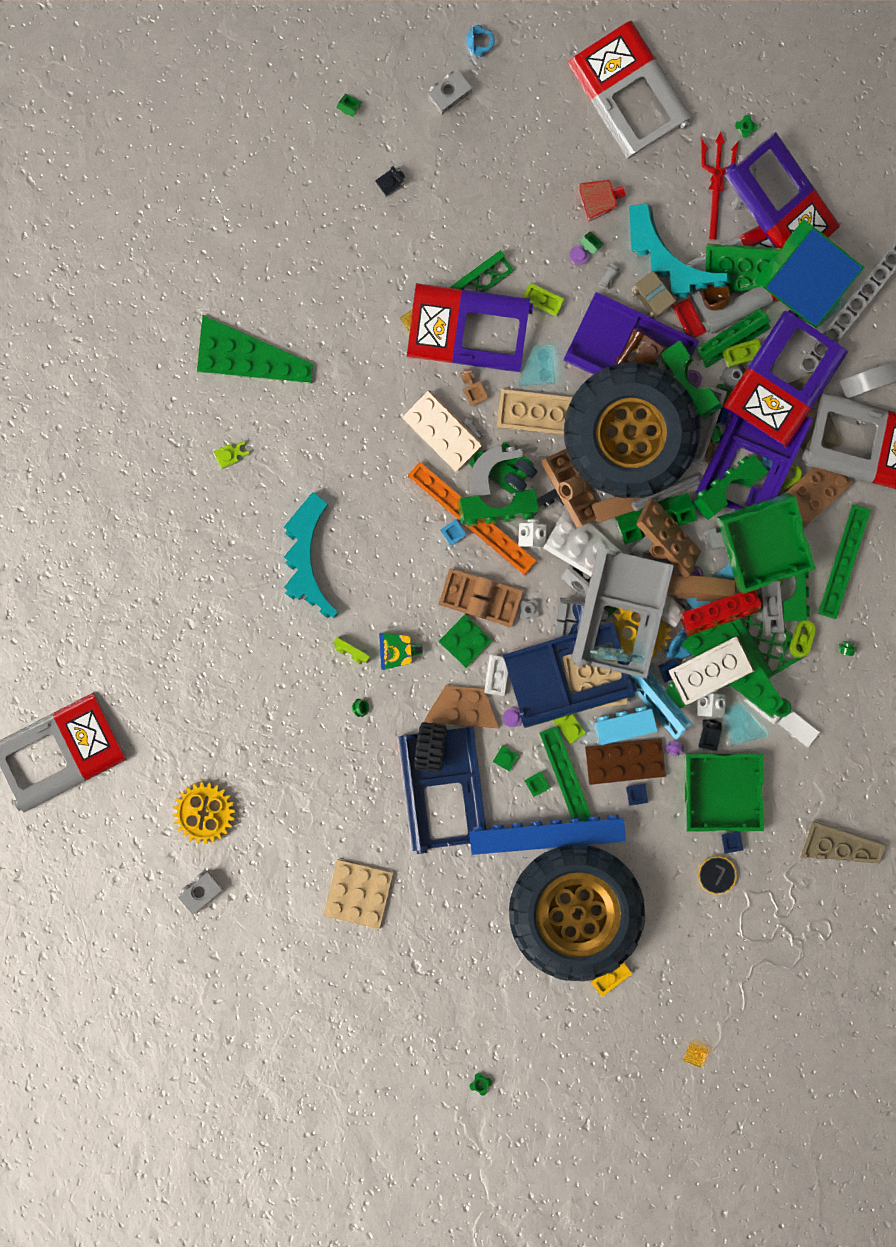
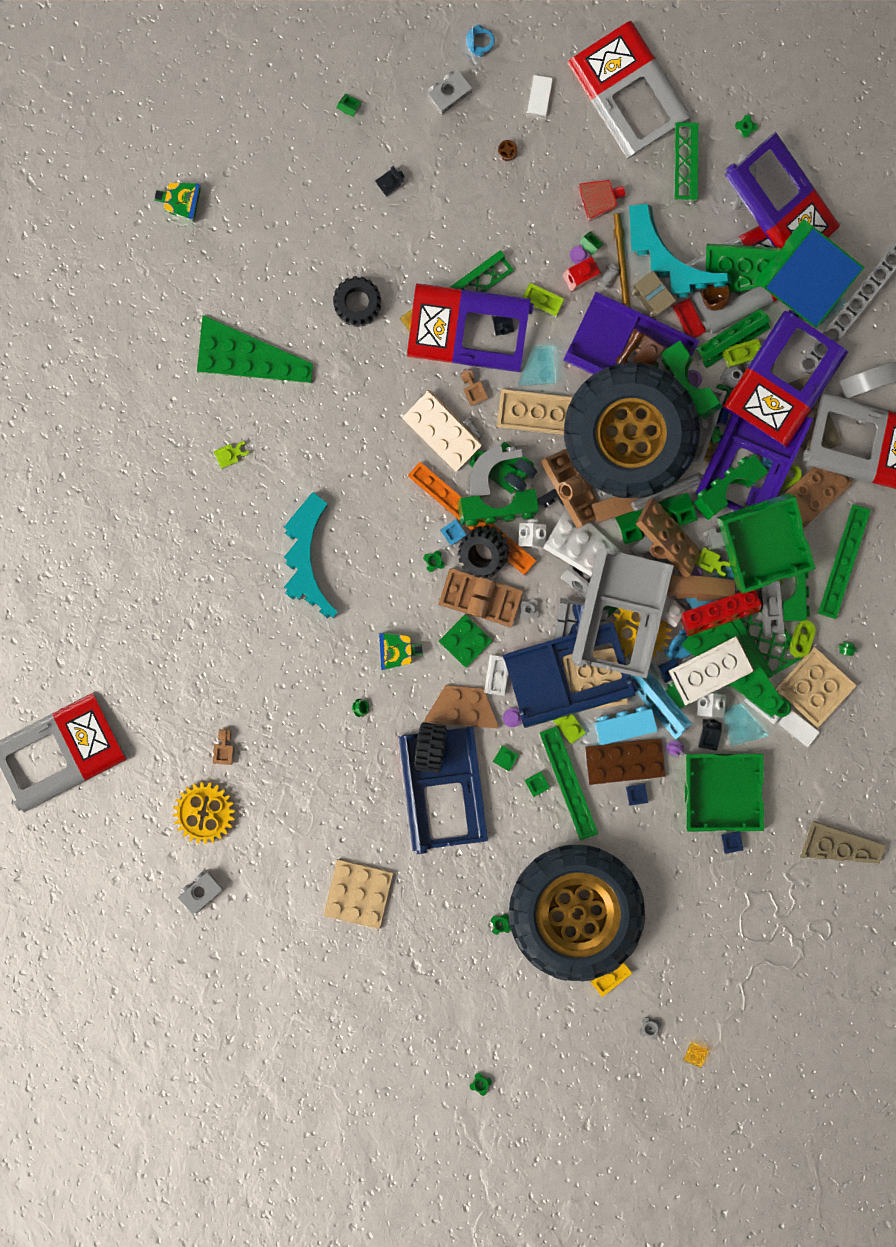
lime plate [333,637,370,664] -> none
blue brick [469,815,626,855] -> none
clear light blue wing [590,647,644,664] -> none
black tile [698,856,737,895] -> none
red piece [701,131,739,240] -> none
none -> torso [154,183,201,223]
none -> medium nougat plate [213,727,234,765]
none -> black tyre [333,276,381,327]
none -> green plate [423,550,445,572]
none -> black tyre [458,525,510,578]
none -> black bracket [491,315,514,336]
none -> green plate [491,914,511,935]
none -> reddish brown wheel [498,140,517,161]
none -> white tile [527,75,553,117]
none -> red torso [562,257,603,293]
none -> pearl gold bar [613,213,630,308]
none -> light grey plate [640,1018,661,1039]
none -> green fence [674,122,698,202]
none -> lime plate [695,548,731,577]
none -> tan plate [775,647,857,728]

